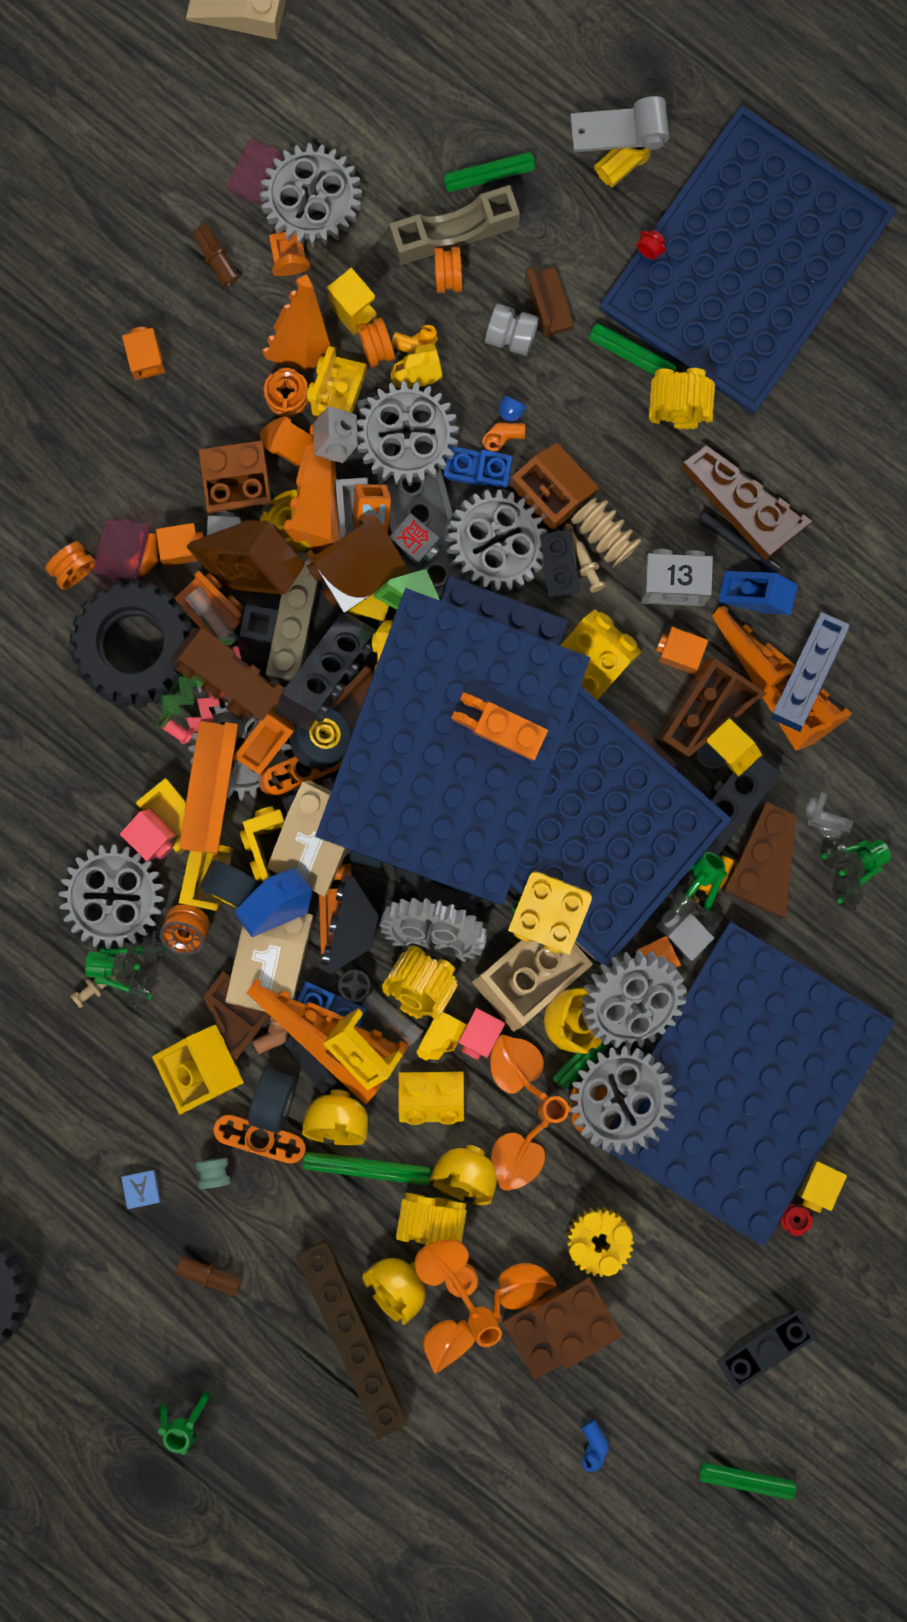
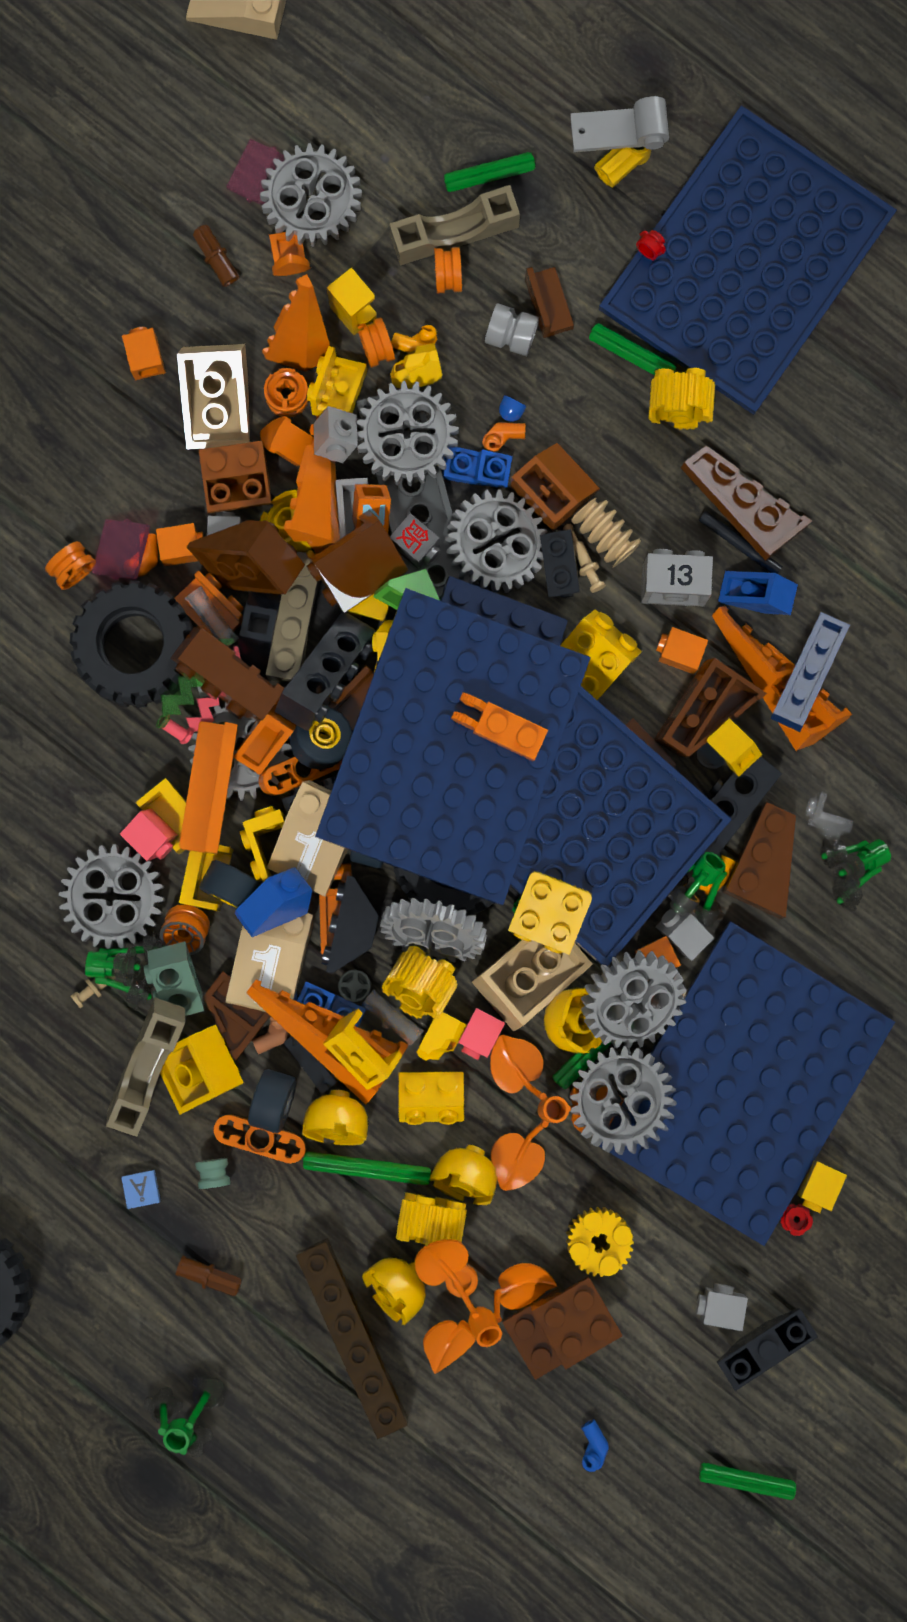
none -> dark tan arch [106,997,185,1137]
none -> sand green brick [143,941,204,1016]
none -> tan slope [177,344,250,449]
none -> light grey brick [696,1283,748,1331]

